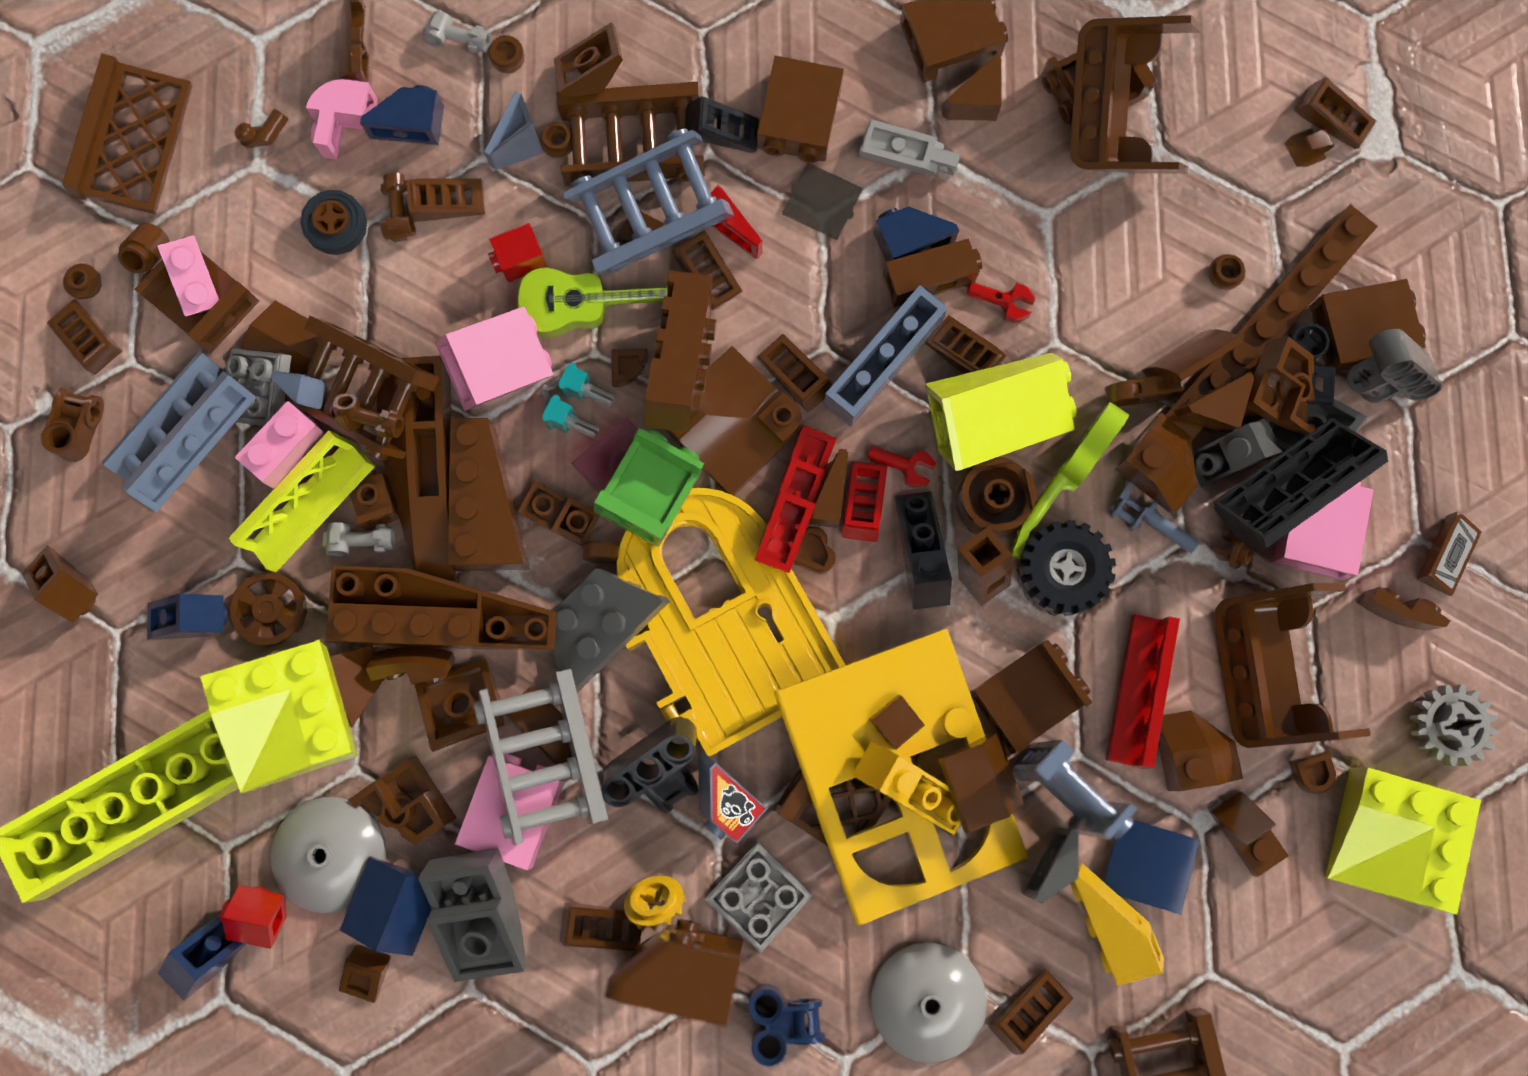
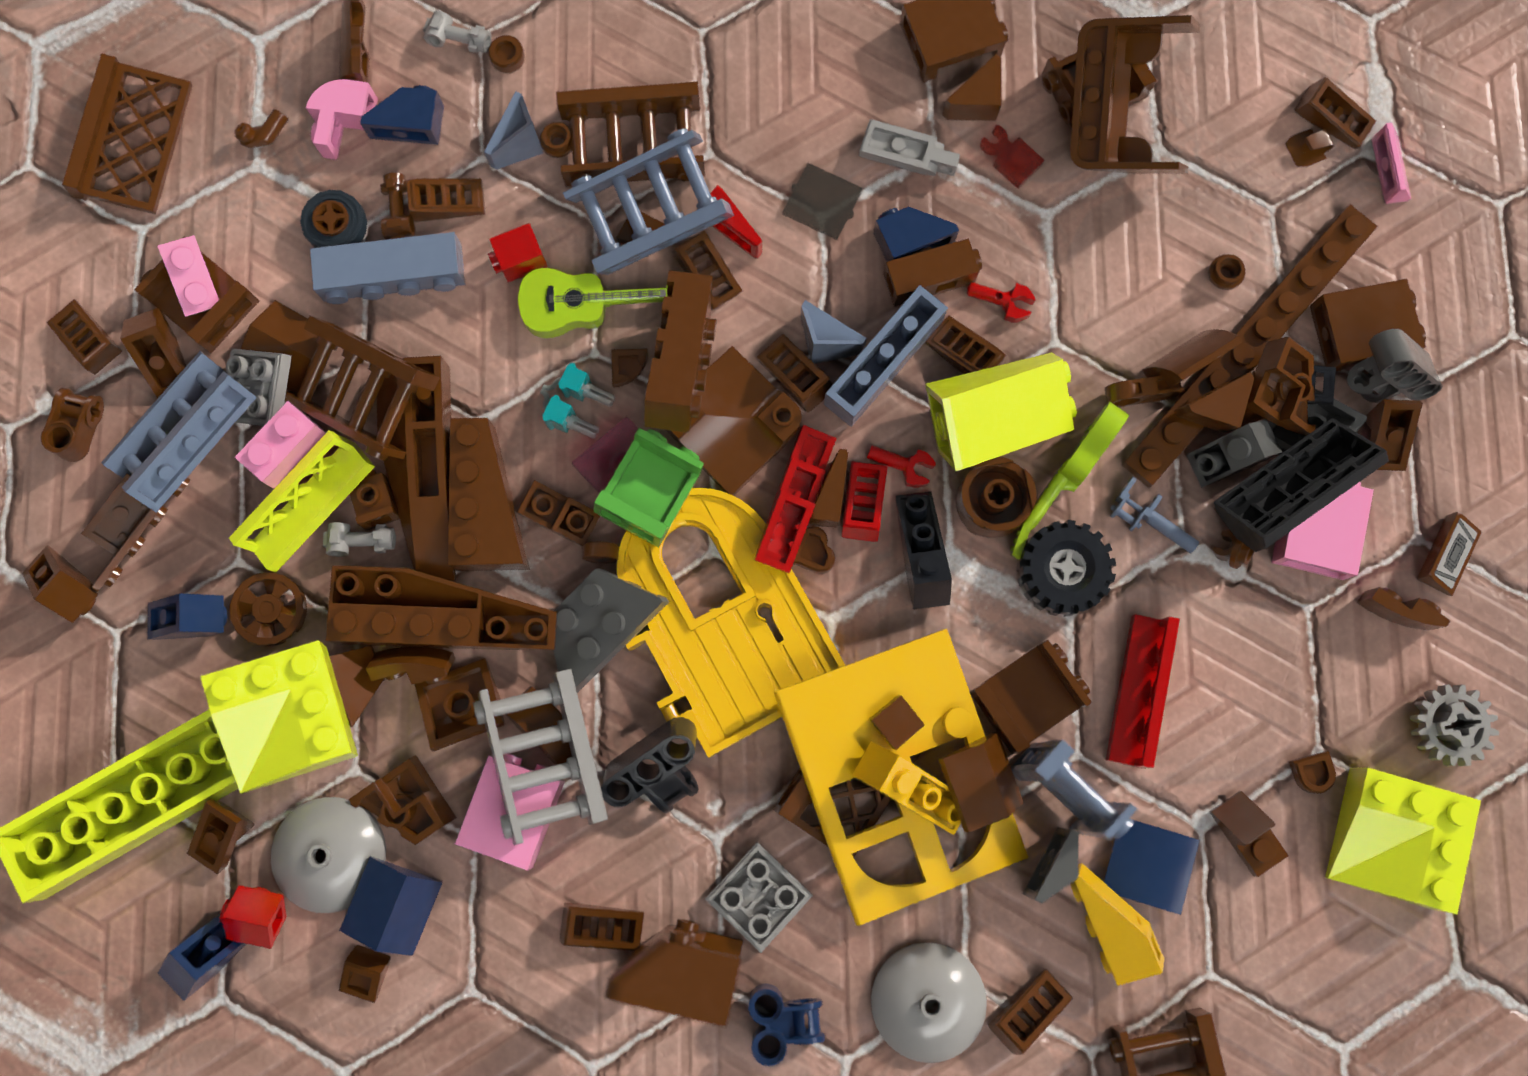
reddish brown plate [63,263,102,299] -> none
reddish brown brick [118,223,169,273] -> none
sand blue slope [271,371,326,409] -> none
reddish brown bar [332,393,405,438] -> none
dark grey slope [418,848,526,982] -> none
bright pink brick [435,307,553,411] -> none
reddish brown slope [554,22,623,98] -> none
yellow gear [624,876,686,931] -> none
black slope [685,96,759,153] -> none
slope [698,752,767,844] -> none
reddish brown panel [757,55,844,163] -> none
reddish brown brick [957,526,1012,606] -> none
reddish brown slope [1115,413,1197,515] -> none
reddish brown slope [1158,710,1243,792] -> none
reddish brown windscreen [1214,583,1371,748] -> none
black wheel [1289,323,1330,361] -> none
none -> reddish brown bracket [81,473,191,592]
none -> reddish brown slope [120,308,186,399]
none -> reddish brown slope [187,798,255,875]
none -> sand blue brick [310,232,465,304]
none -> sand blue slope [800,300,867,364]
none -> clear red plate [979,125,1045,189]
none -> reddish brown slope [1365,399,1423,471]
none -> bright pink slope [1372,122,1411,204]

